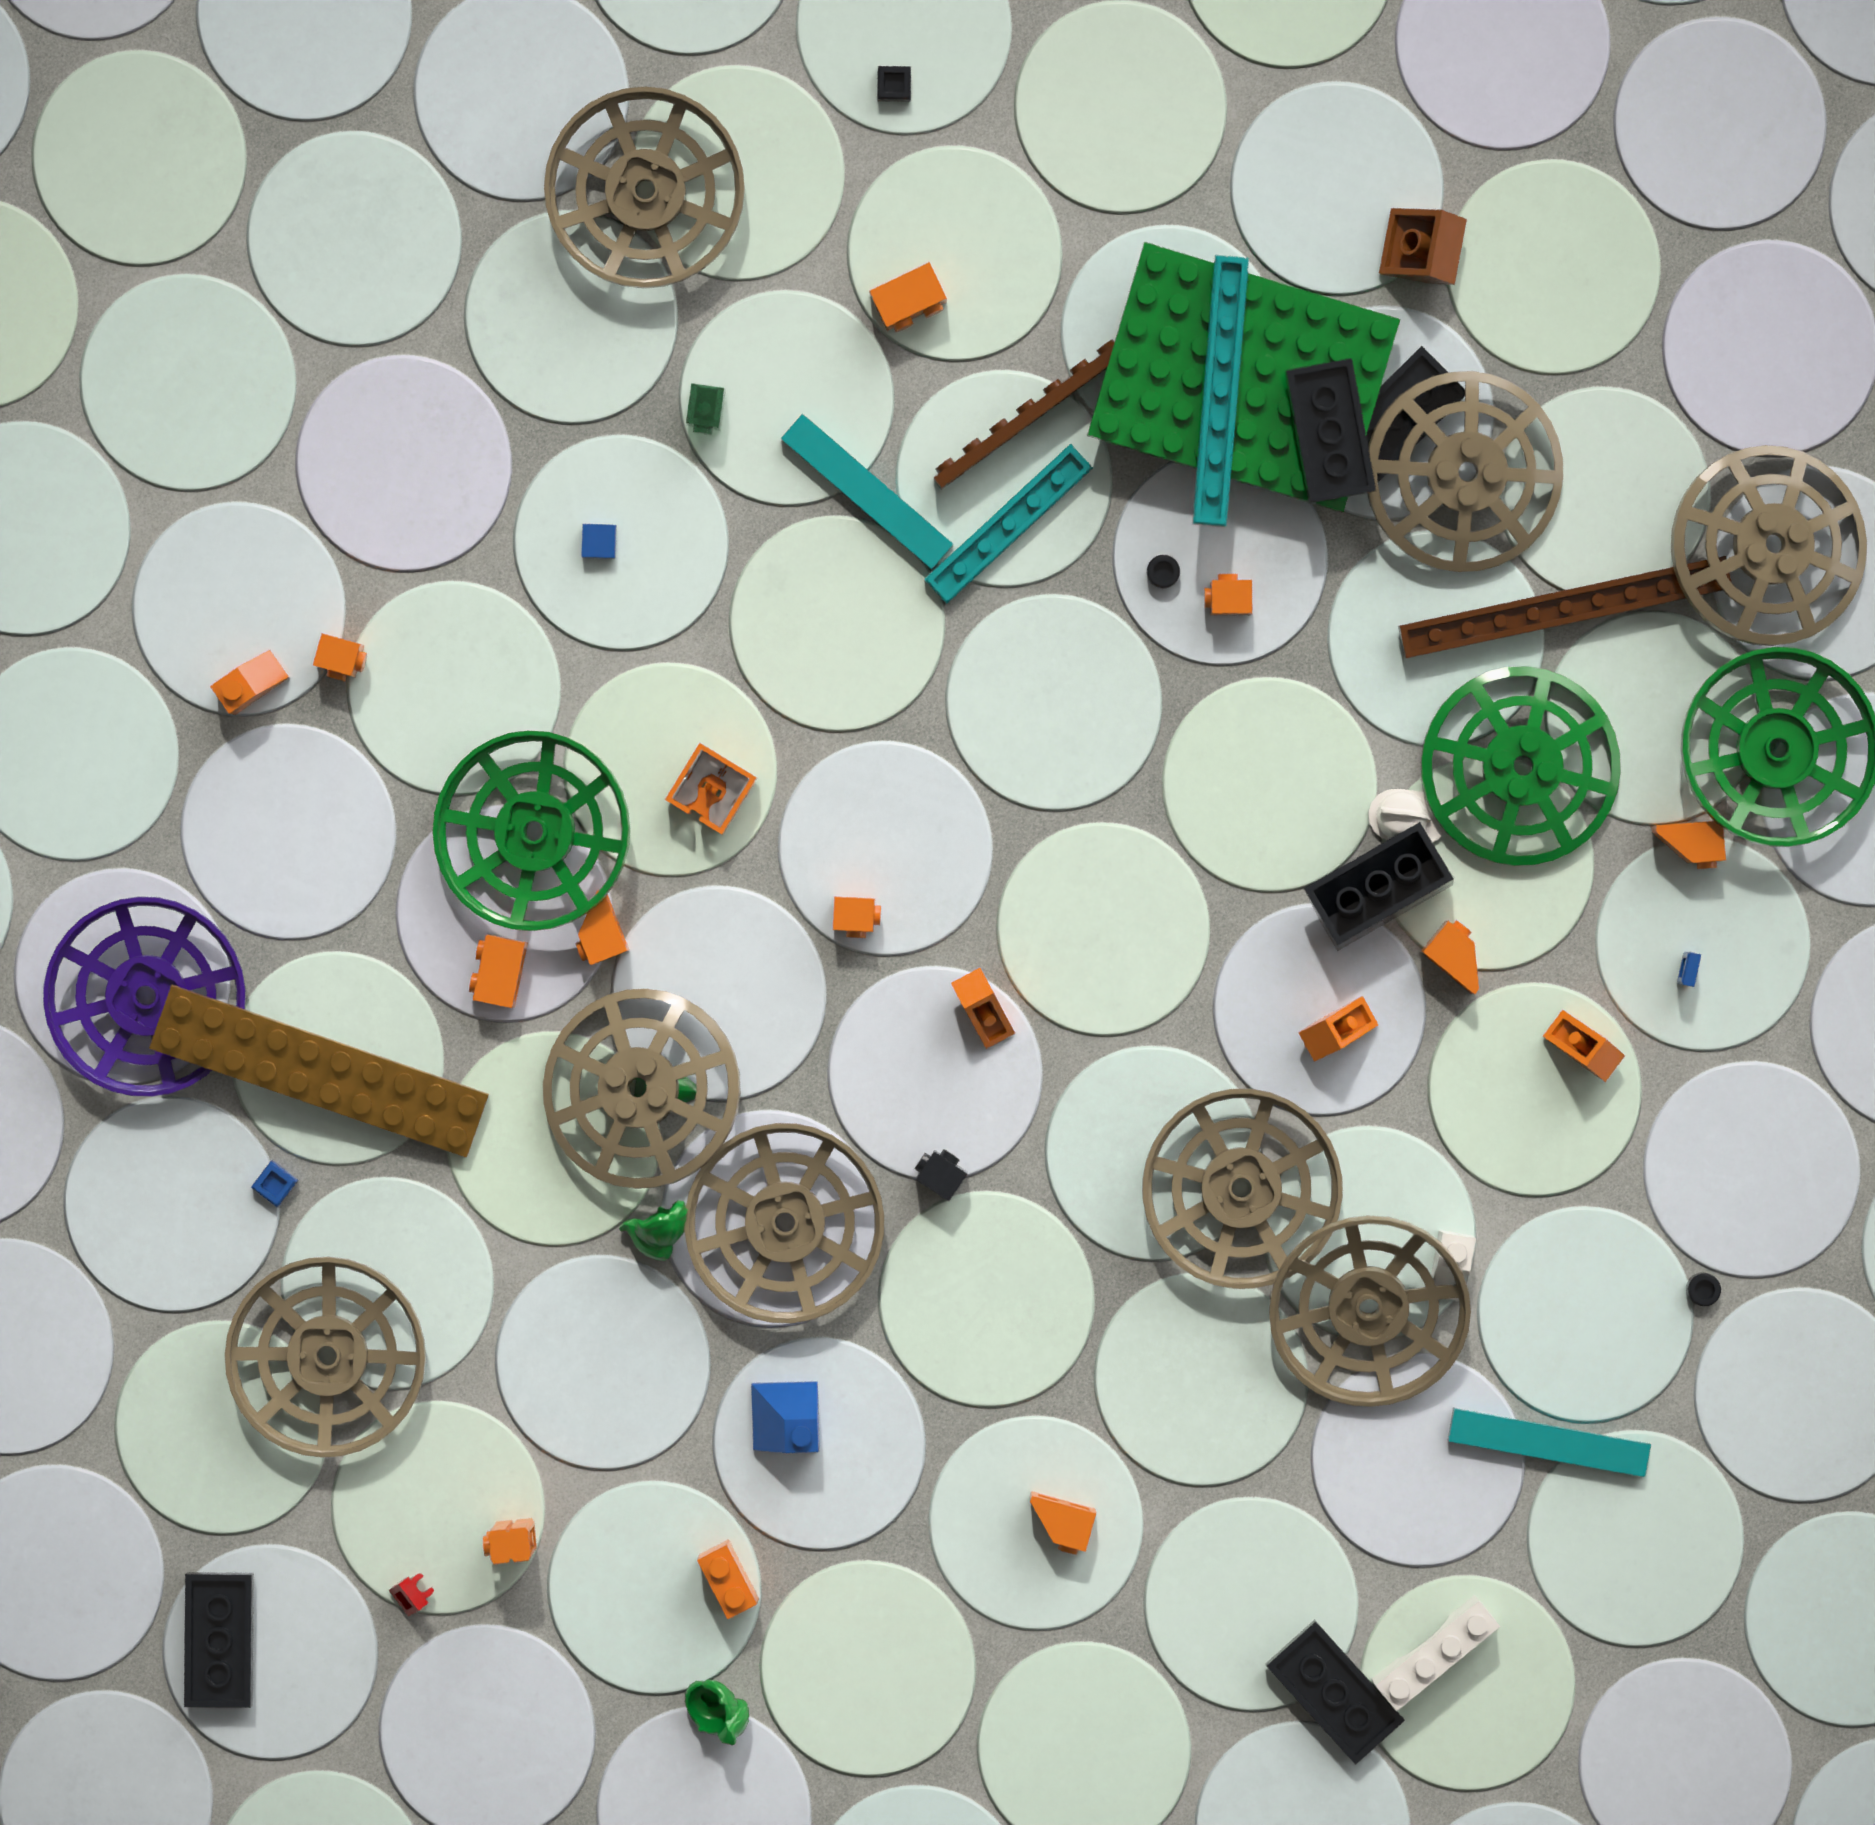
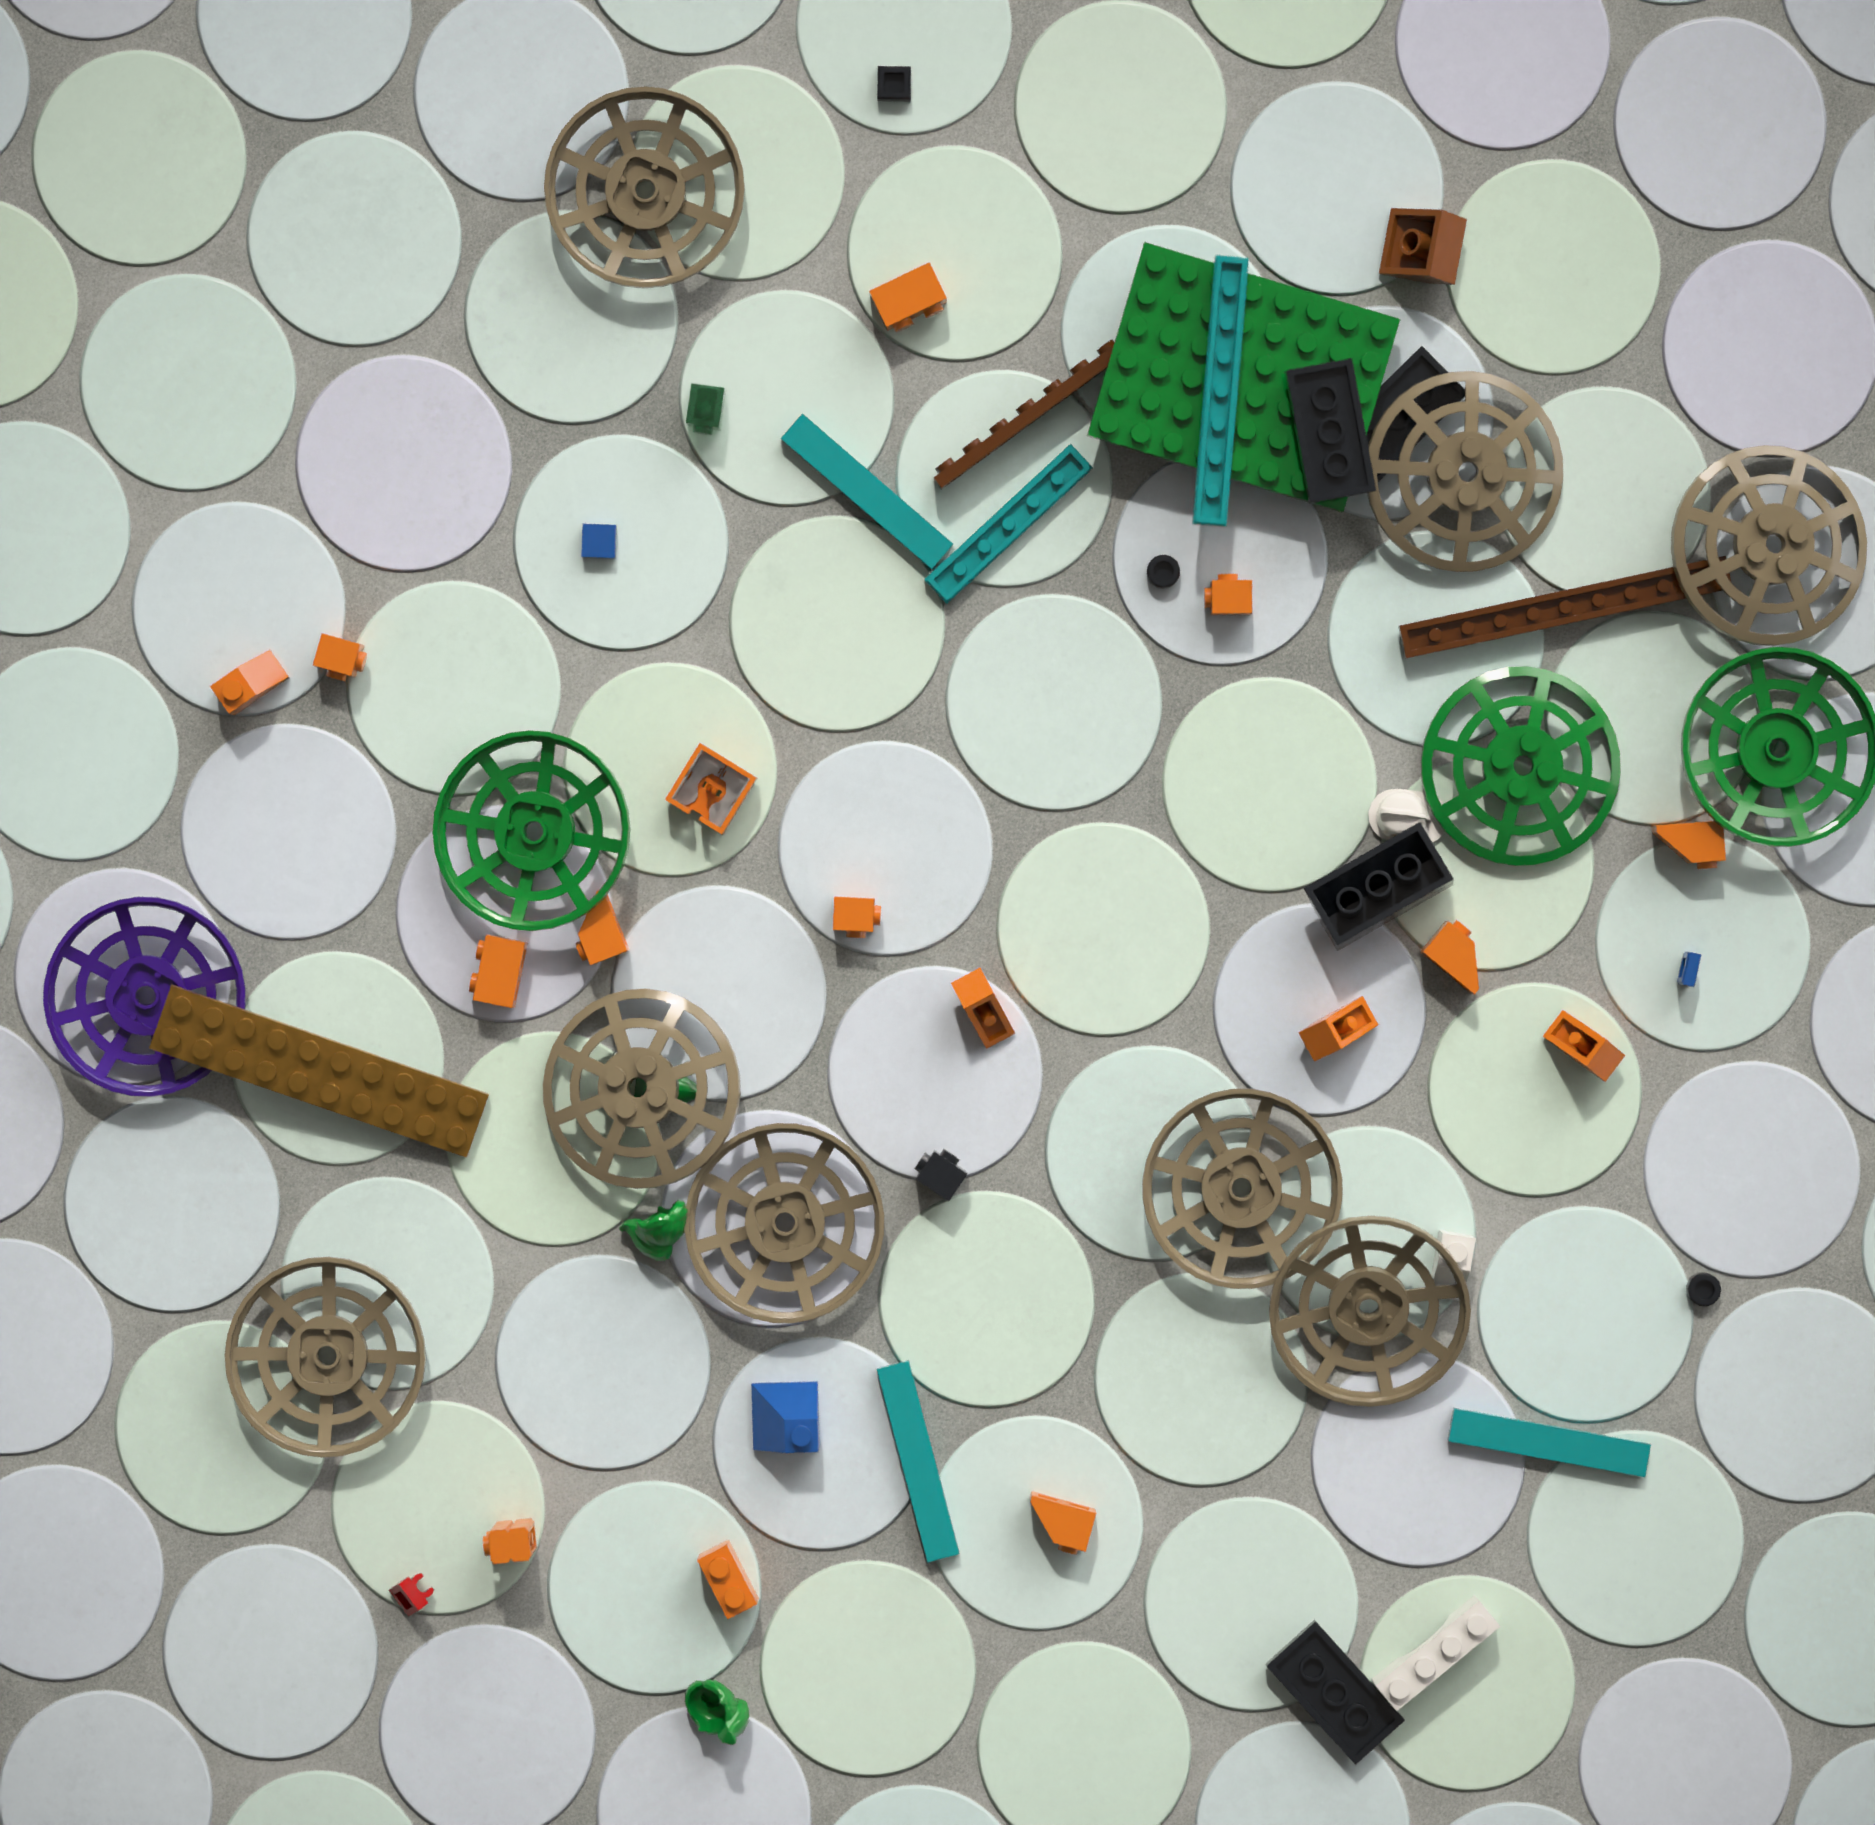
black plate [184,1572,254,1708] -> none
blue tile [251,1160,299,1207] -> none
none -> teal tile [877,1360,960,1562]

